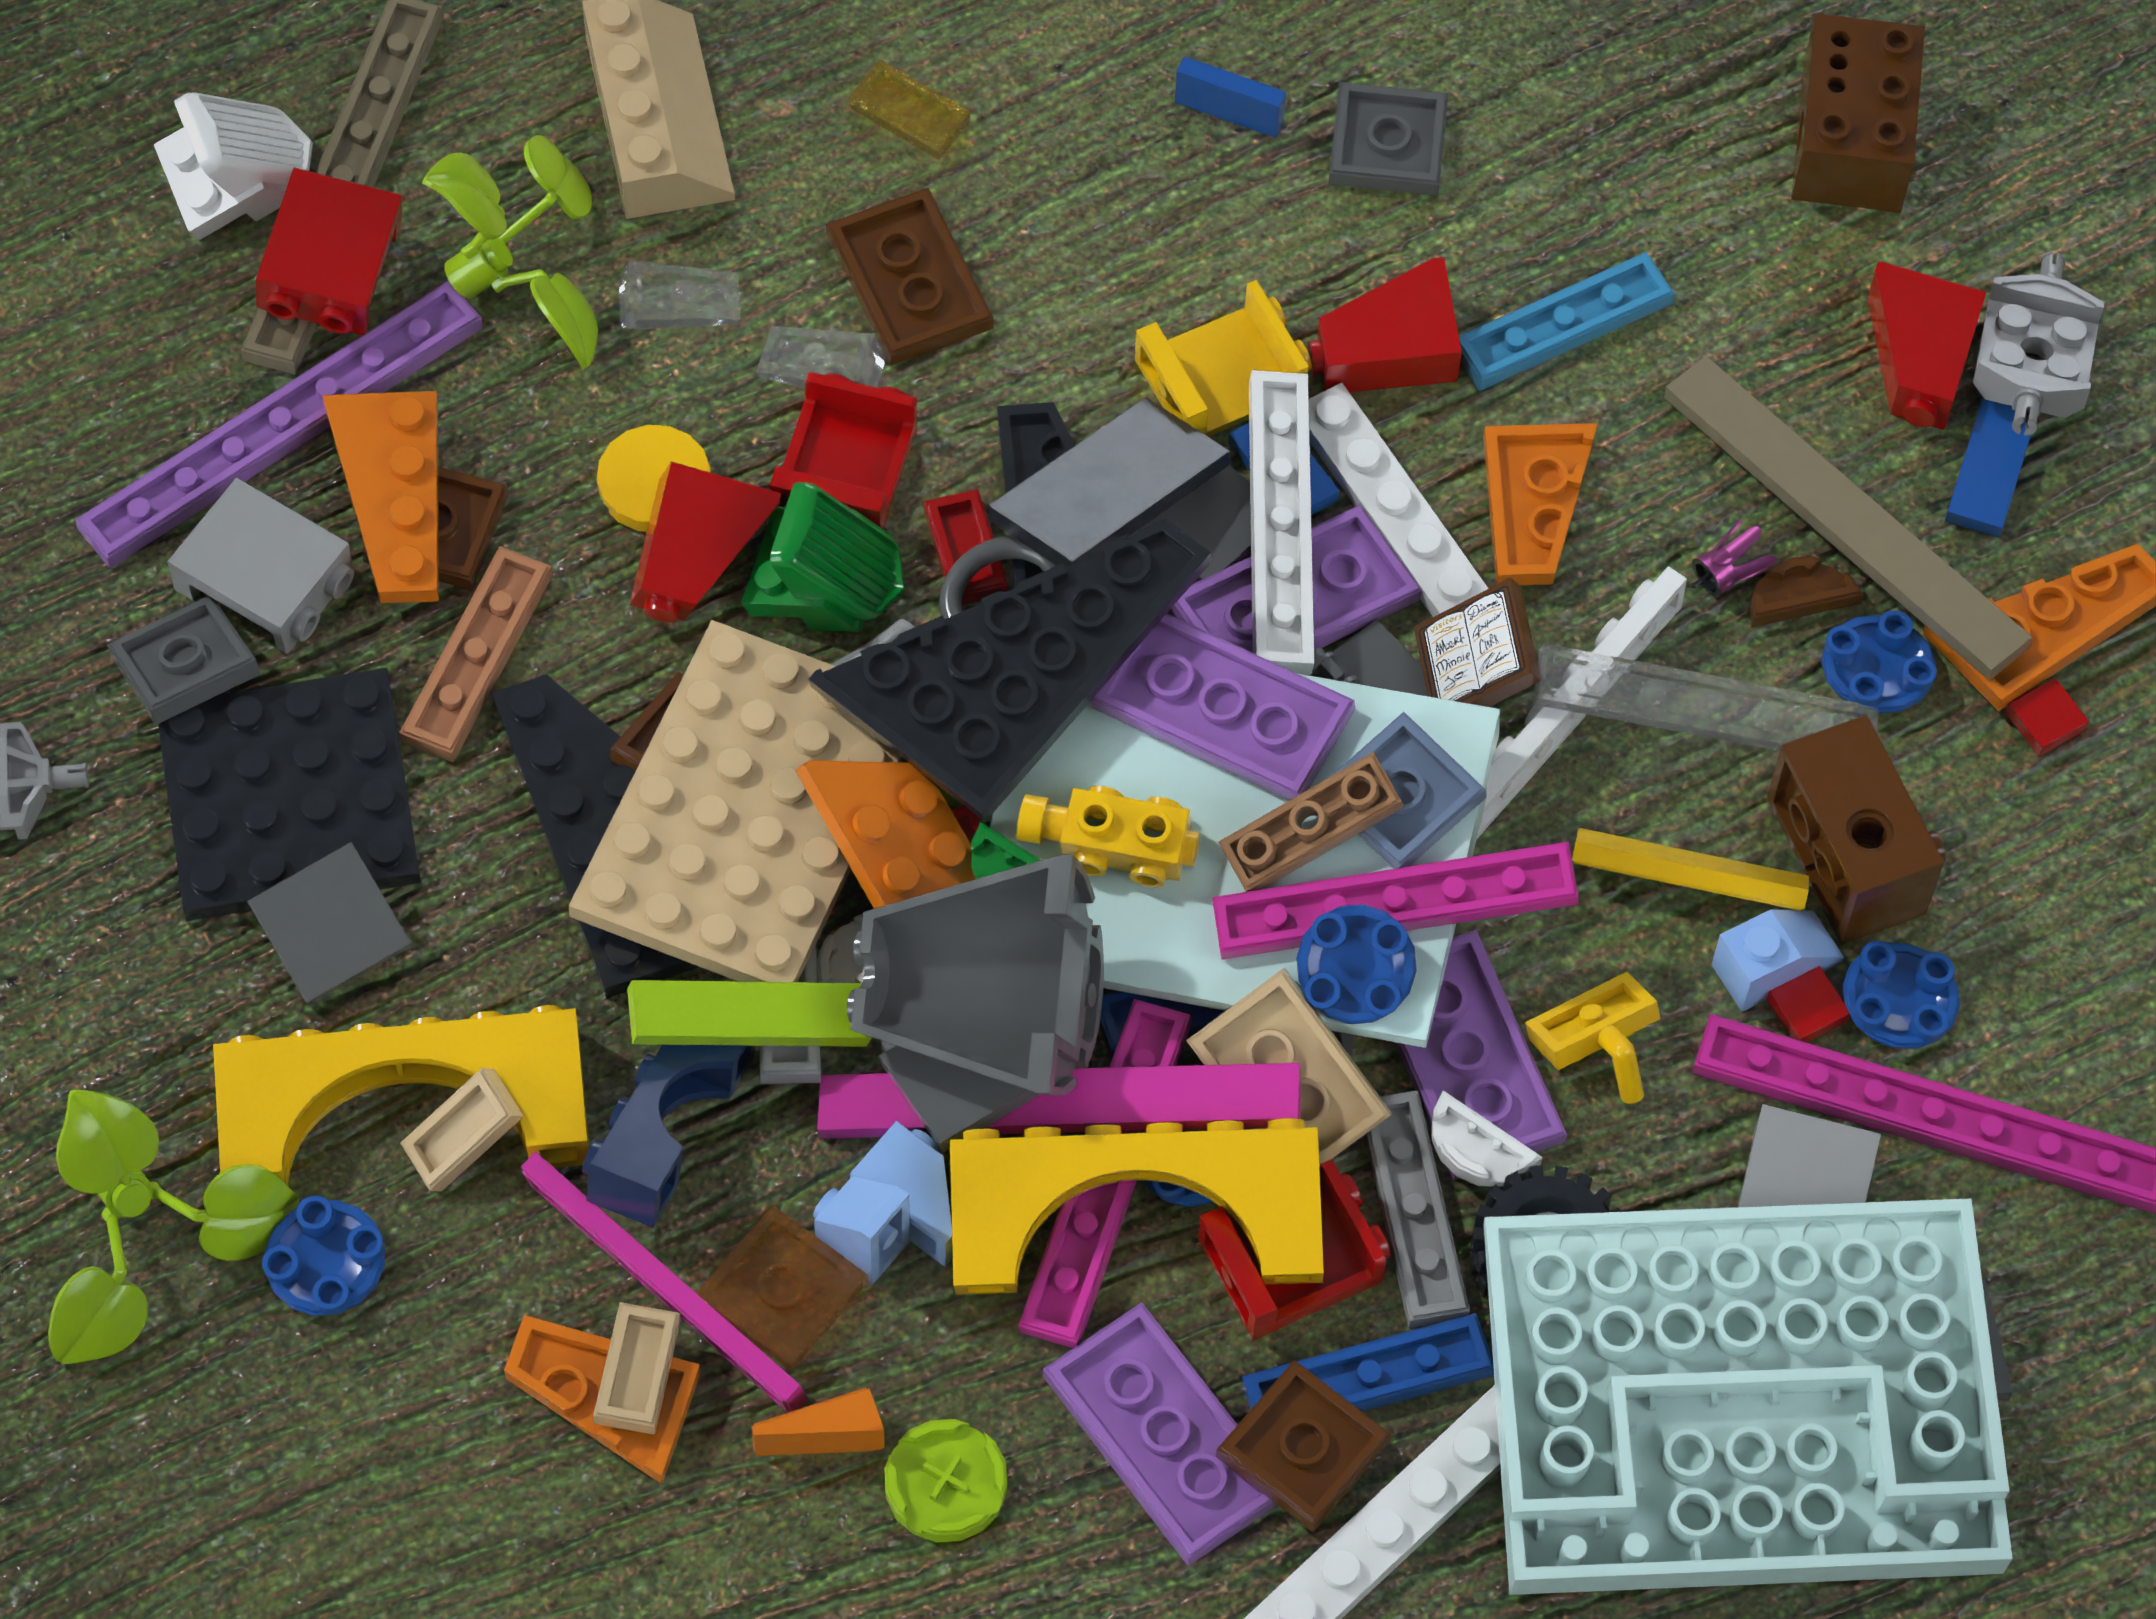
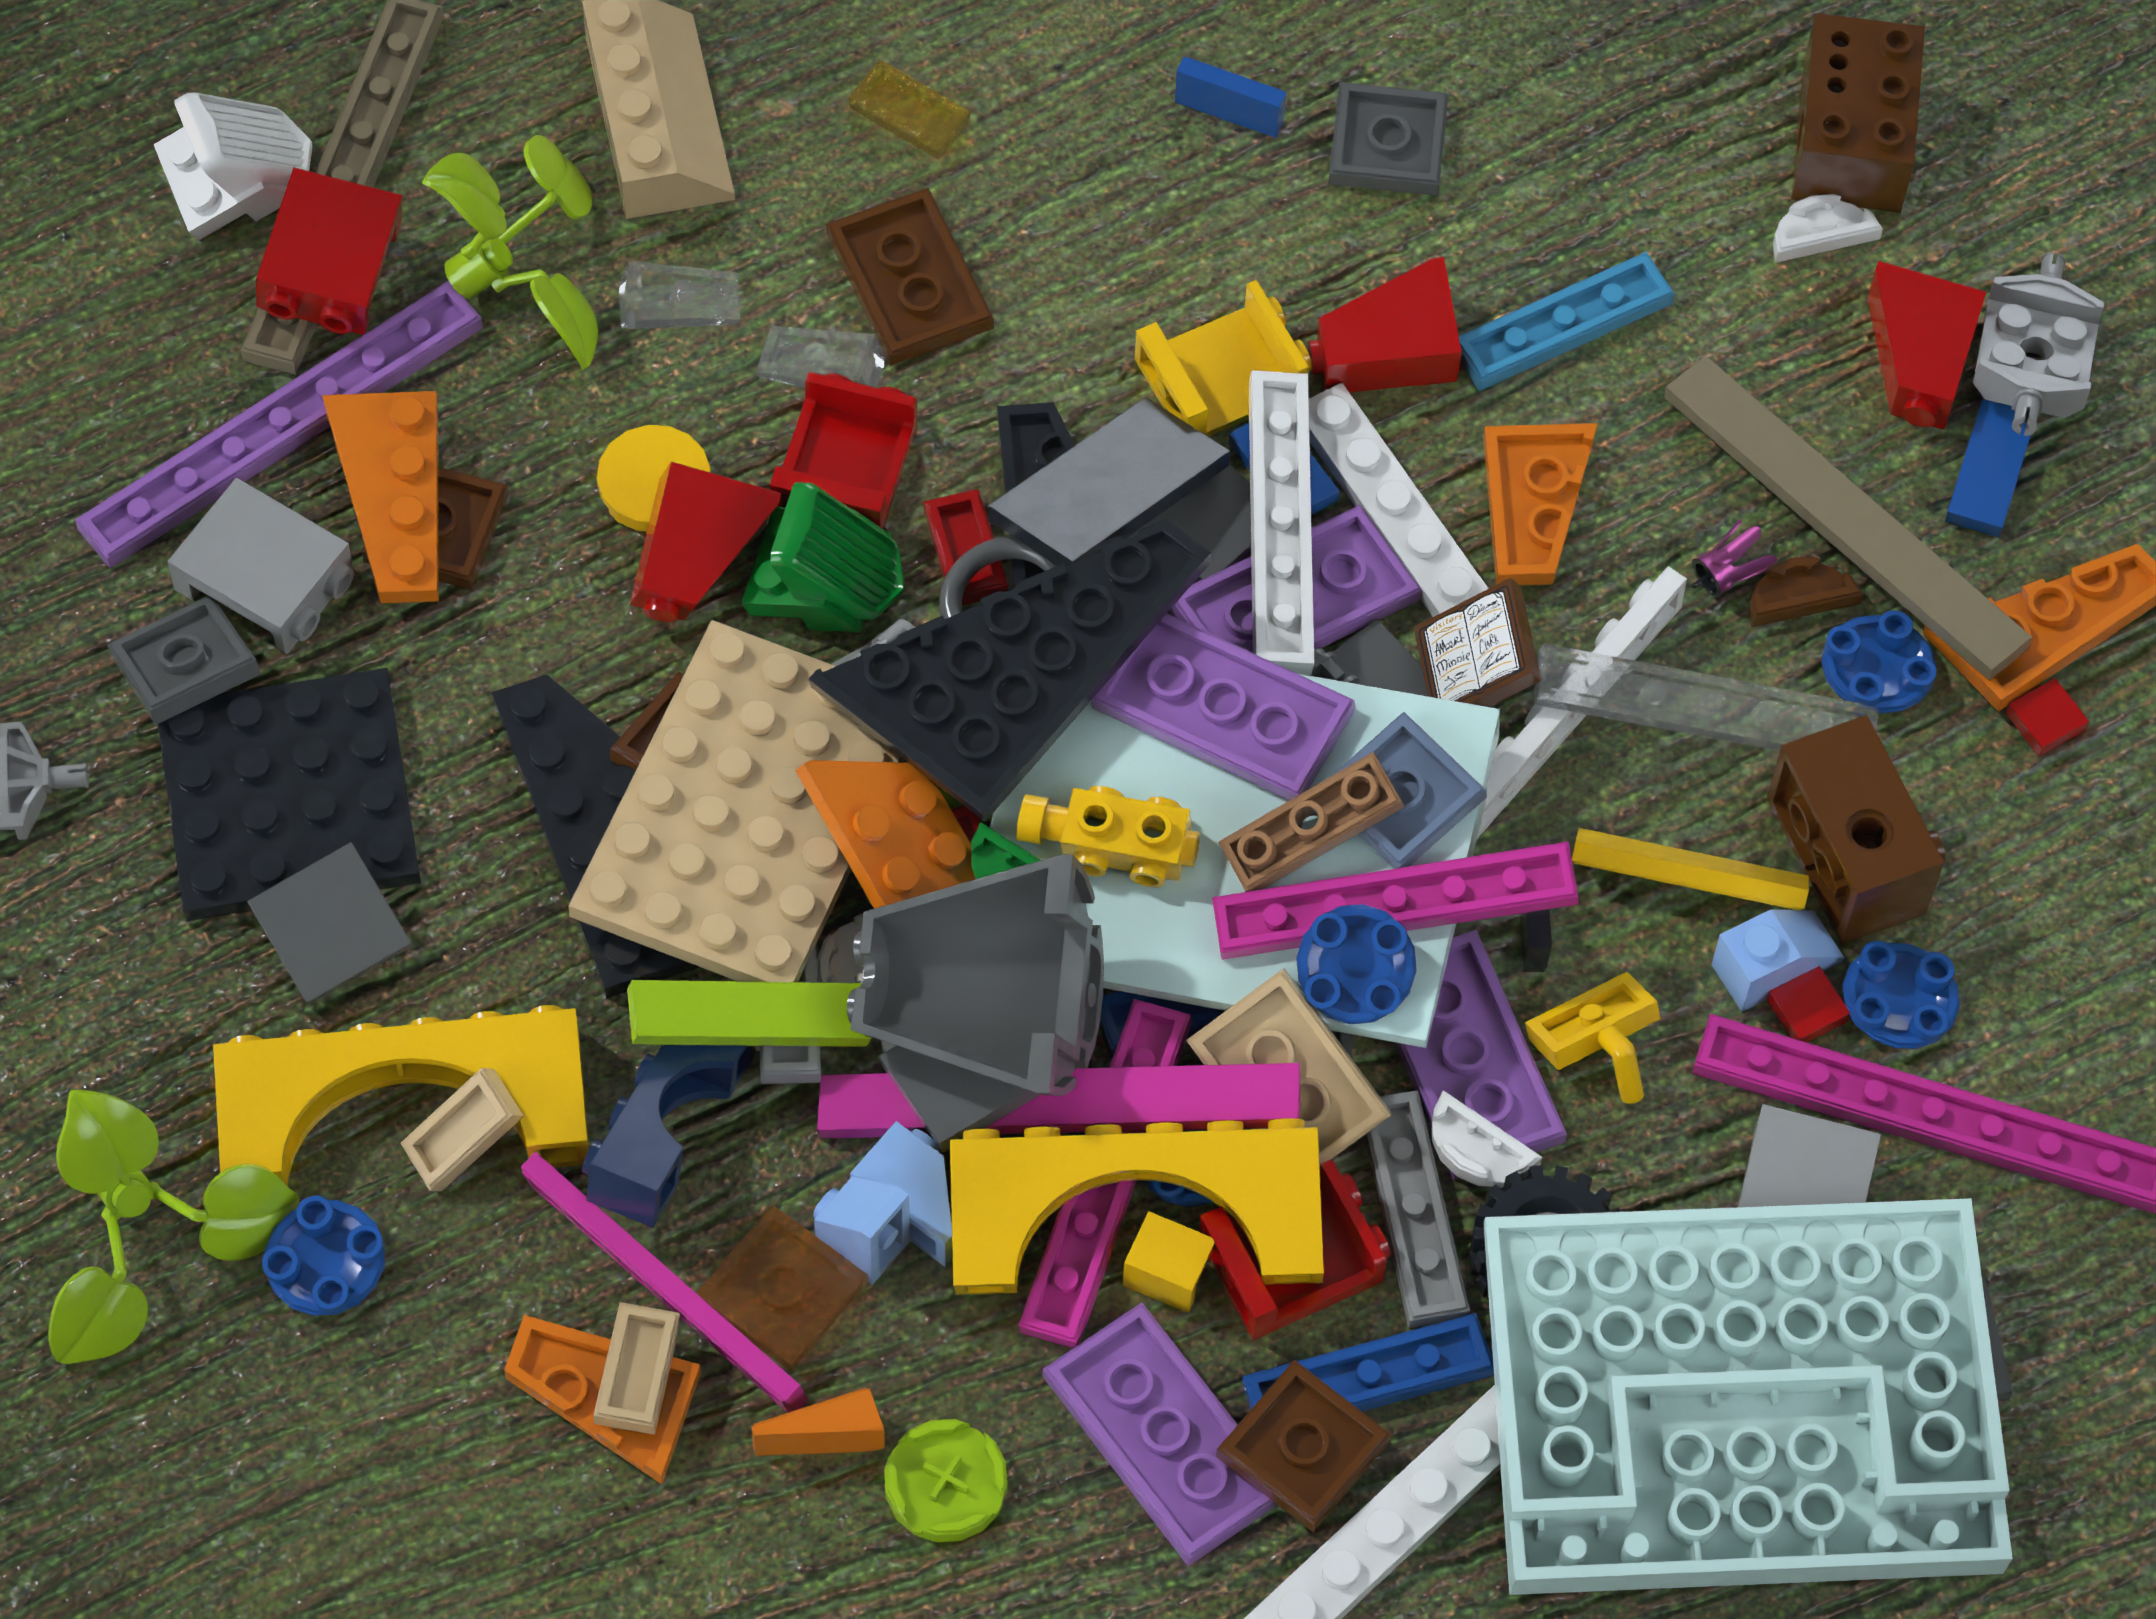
nougat tile [399,546,553,763] -> none
none -> yellow panel [1122,1211,1214,1313]
none -> black tile [1520,909,1552,972]
none -> white tile [1773,194,1883,263]

